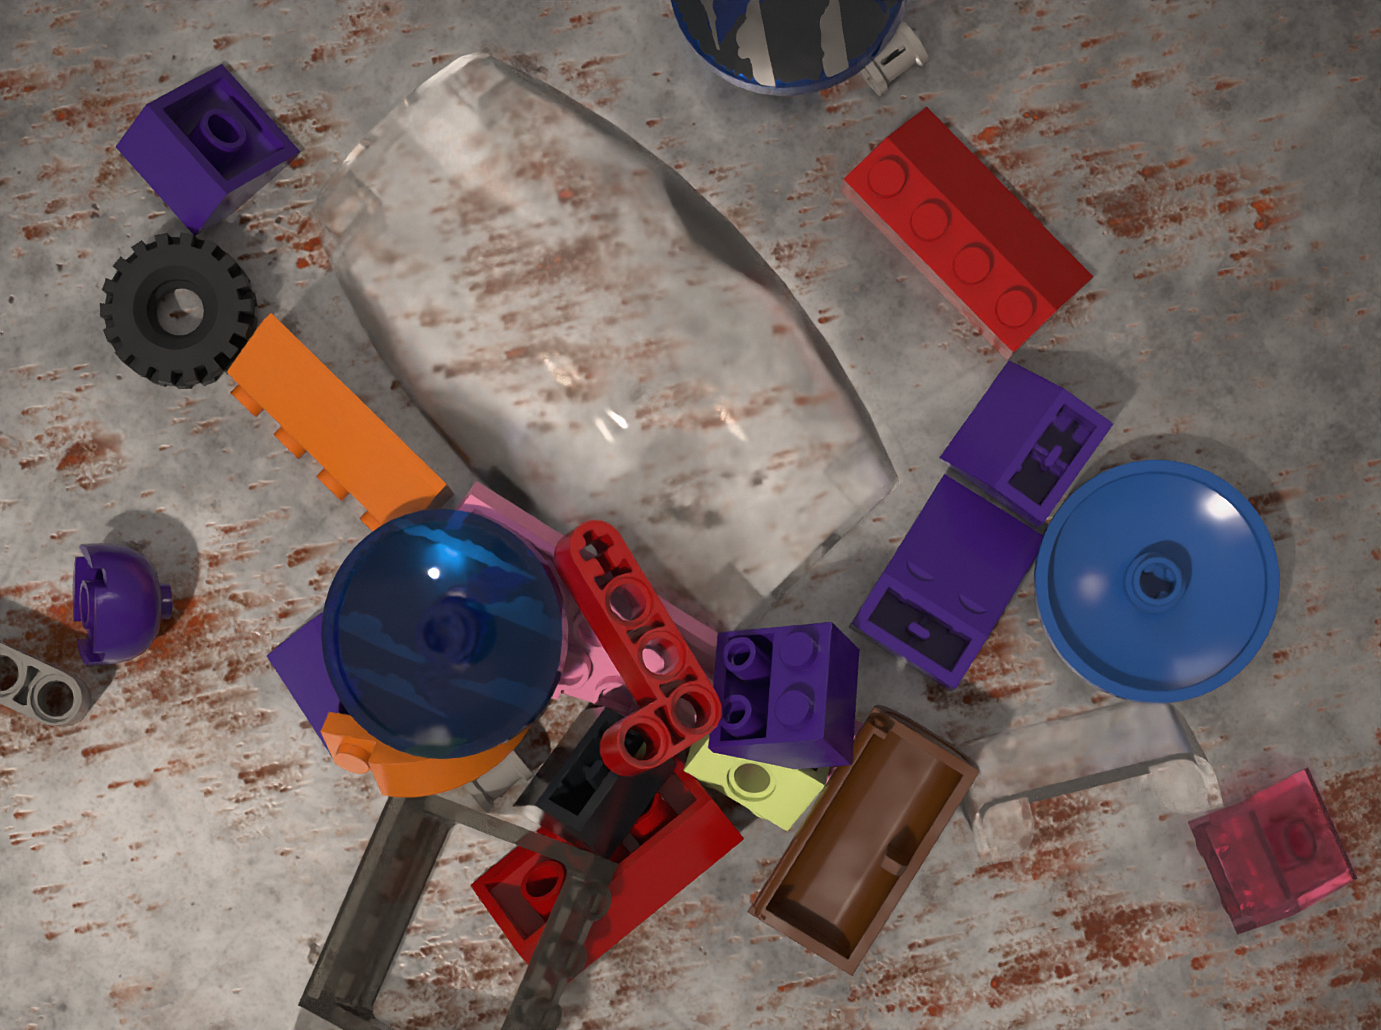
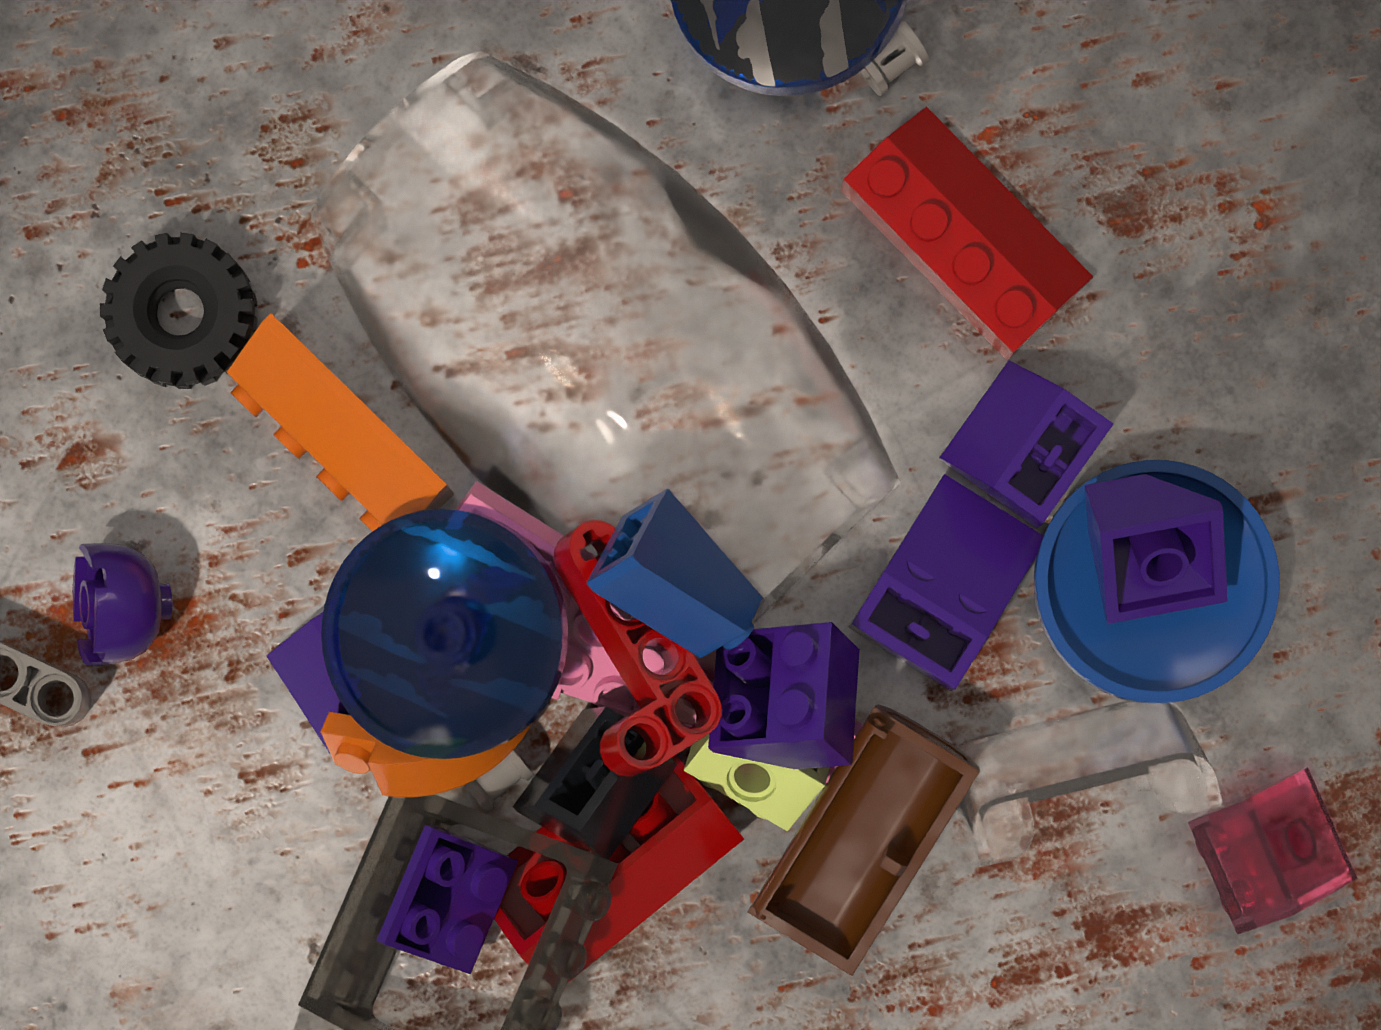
dark purple slope [116,64,300,236] -> none
none -> dark purple slope [376,824,518,975]
none -> blue slope [586,488,763,658]
none -> dark purple slope [1084,474,1228,624]

